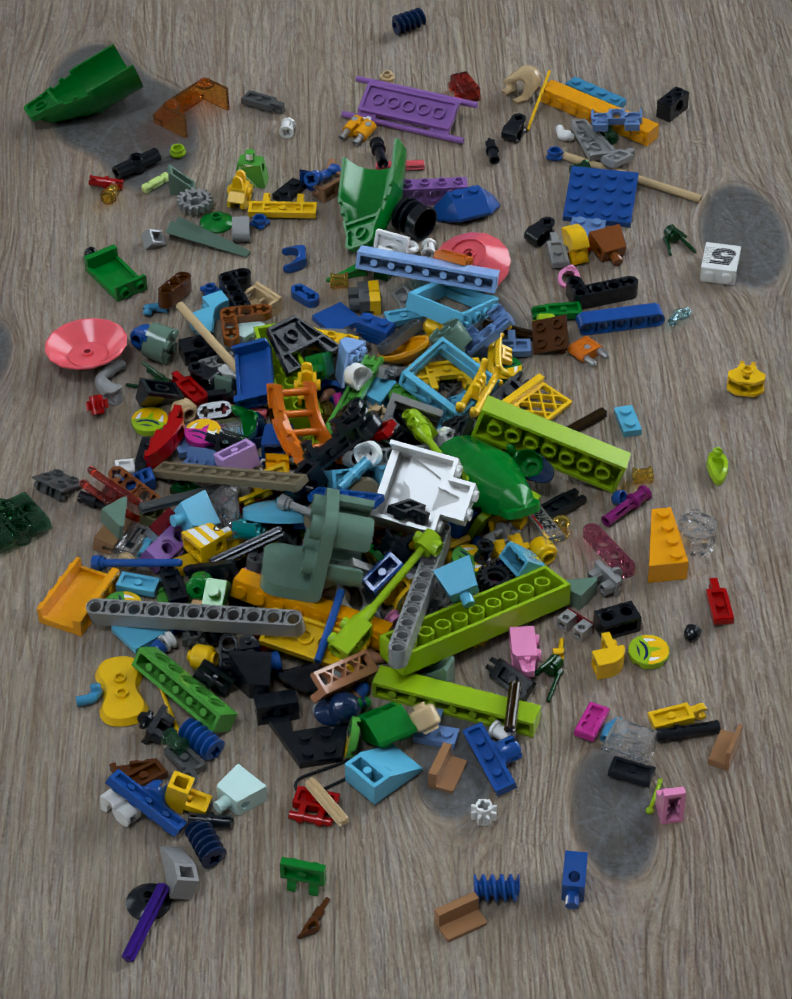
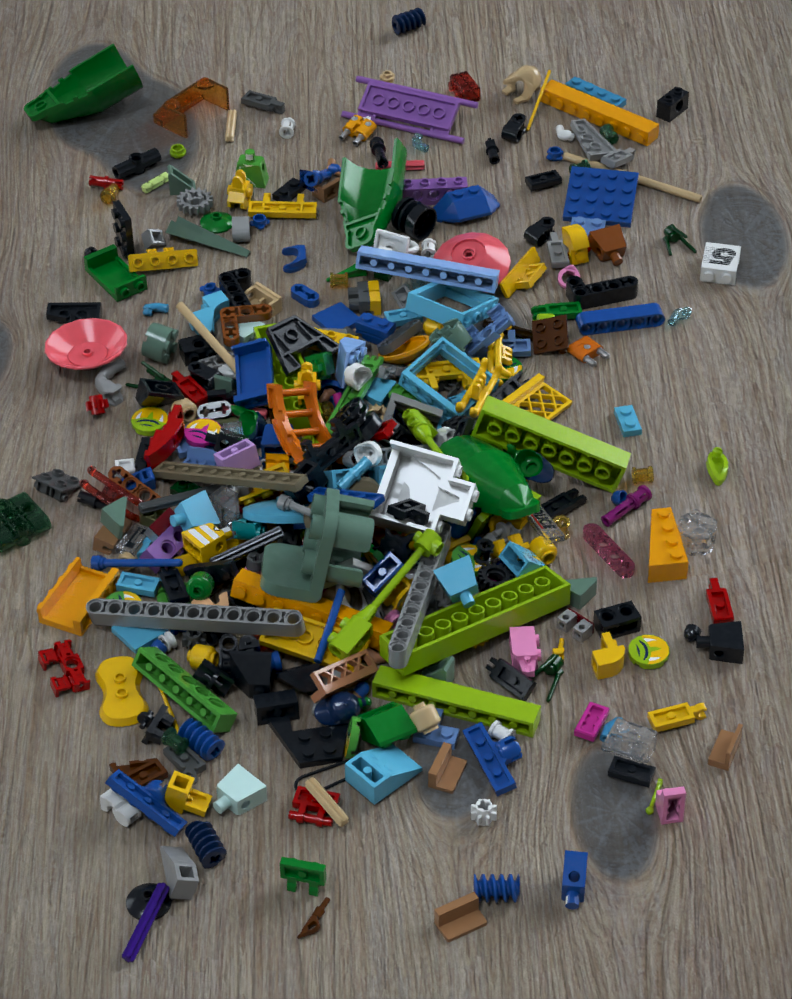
dark azure arm [75,683,103,707] -> none
blue head [130,324,150,350] -> none
reddish brown beam [158,272,191,309] -> none
black pin [188,812,234,829] -> none
torso [202,578,231,606] -> none
orange tile [434,249,474,266] -> none
dark brown axle [504,680,521,733] -> none
dark brown axle [566,407,607,432] -> none
light grey hips [587,560,623,597] -> none
medium blue piece [591,108,642,132] -> none
black pin [655,720,721,742] -> none
yellow hinge [726,361,766,397] -> none
none -> red piece [38,639,90,698]
none -> black wing [46,302,102,323]
none -> black plate [111,200,135,260]
none -> yellow bracket [128,247,198,272]
none -> tan axle [225,109,237,142]
none -> clear light blue arm [412,133,429,153]
none -> yellow bracket [499,247,547,298]
none -> black plate [525,170,562,191]
none -> black torso [696,621,744,664]

